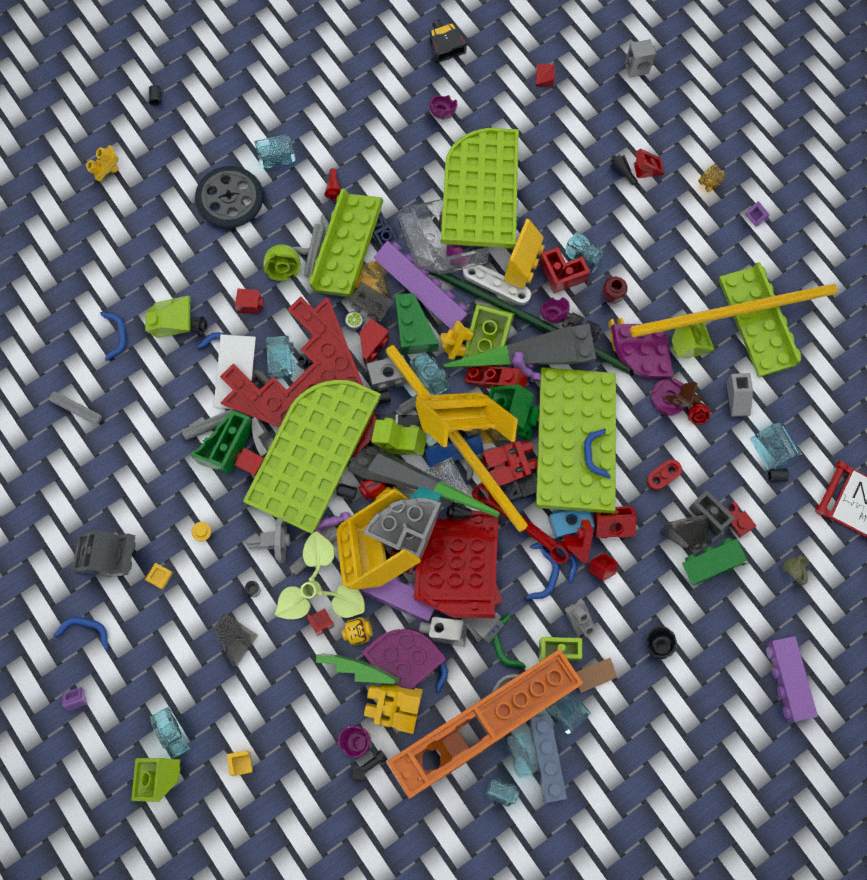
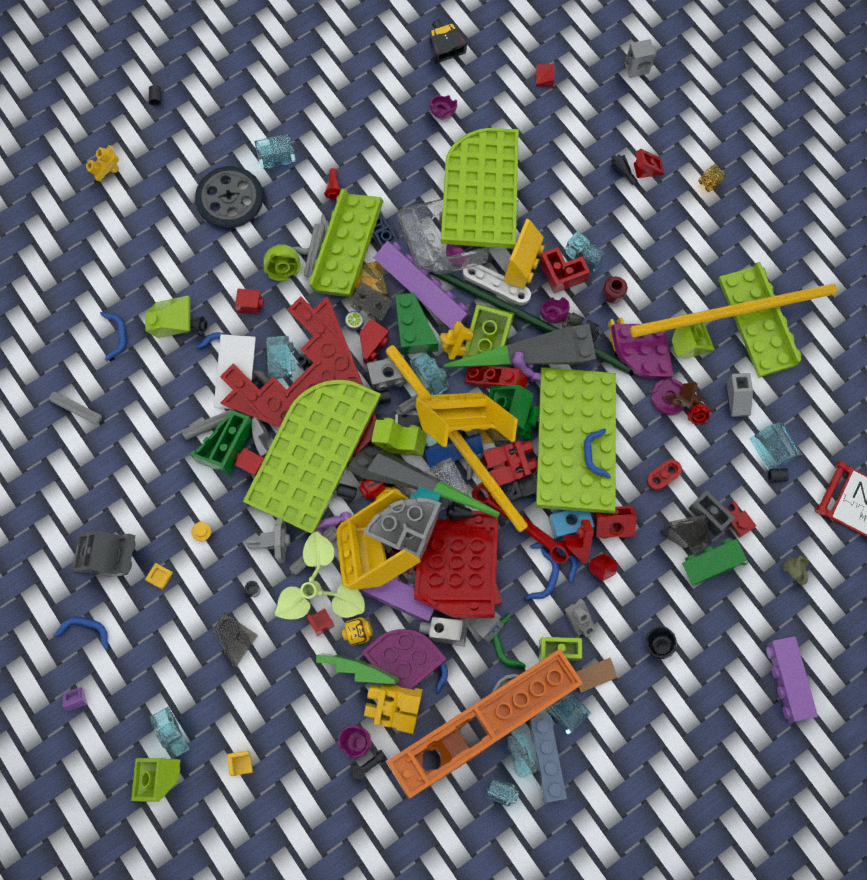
medium lavender slope [745,201,770,227] -> none

